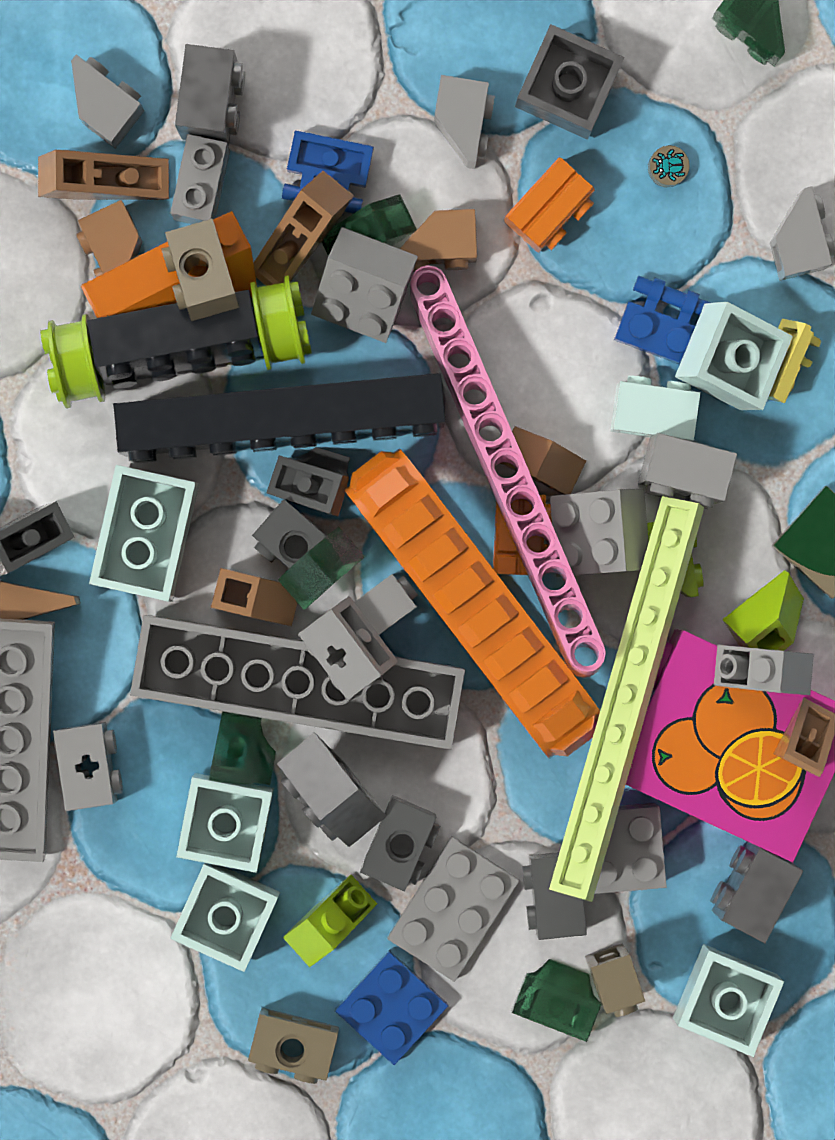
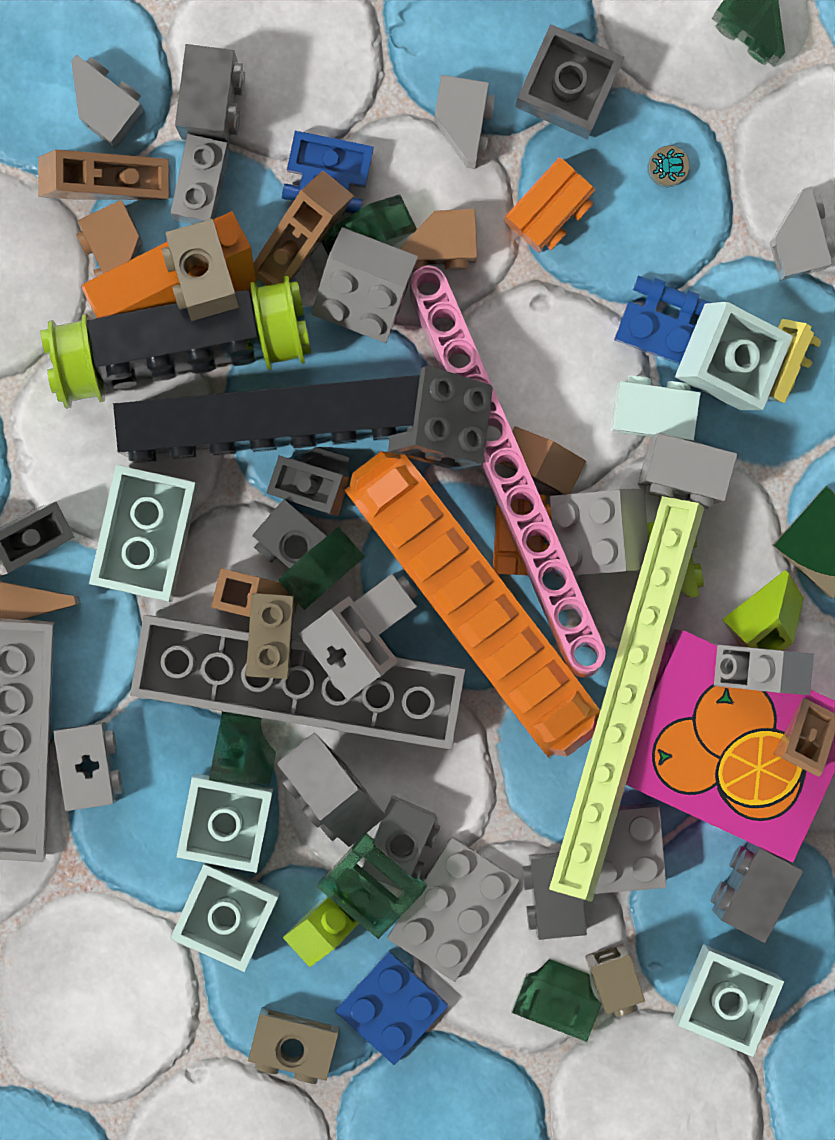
none -> dark tan brick [246,593,295,679]
none -> clear green plate [317,832,427,939]
none -> dark grey bracket [388,366,493,470]

